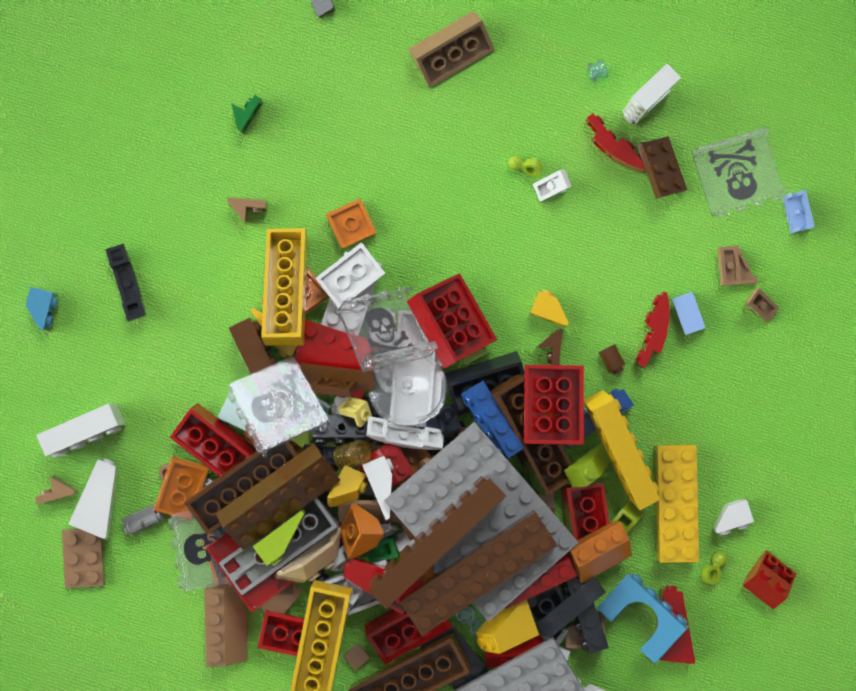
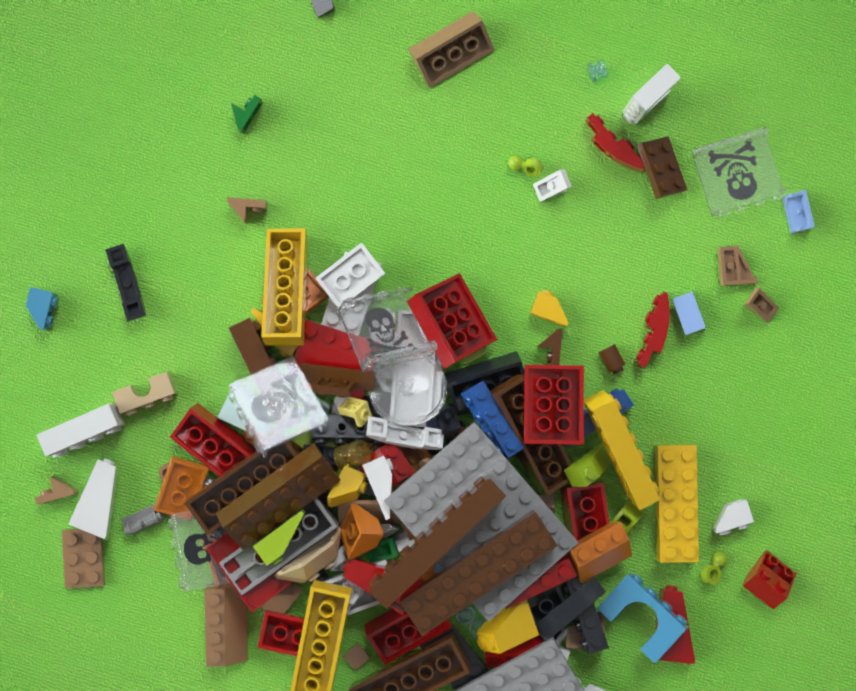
orange plate [326,198,377,249] -> none
none -> tan arch [112,372,178,416]

